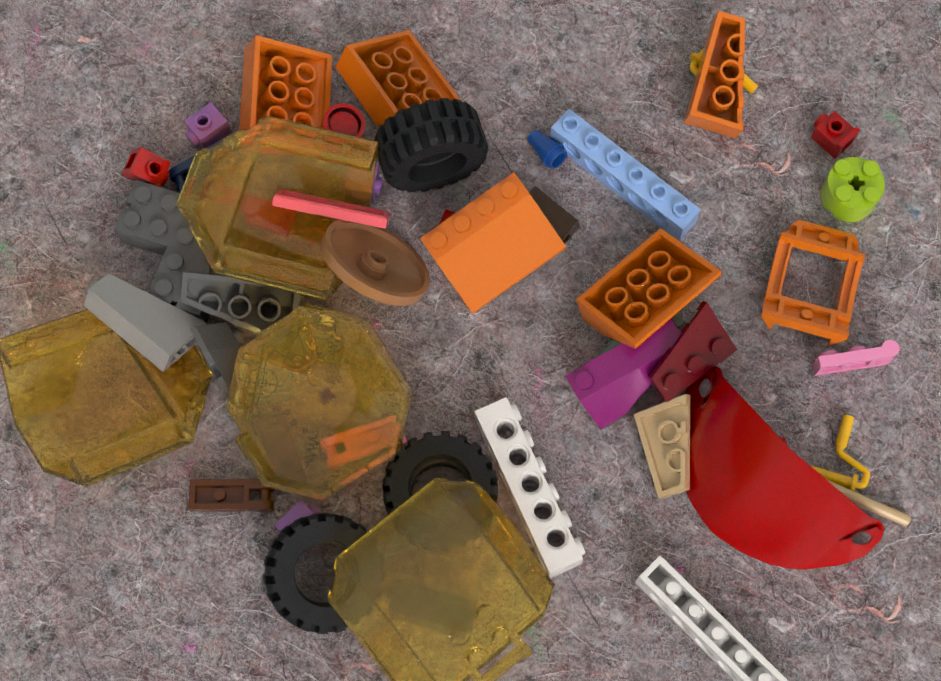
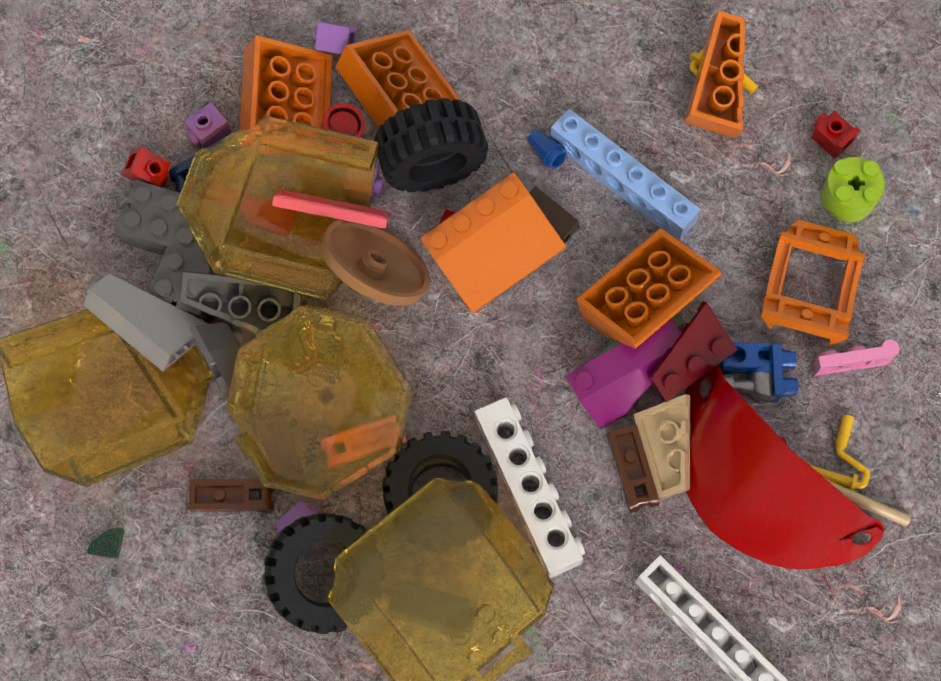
none -> clear green tile [87,528,125,559]
none -> medium lavender brick [313,21,358,54]
none -> reddish brown plate [607,425,659,513]
none -> blue hips [718,342,798,403]

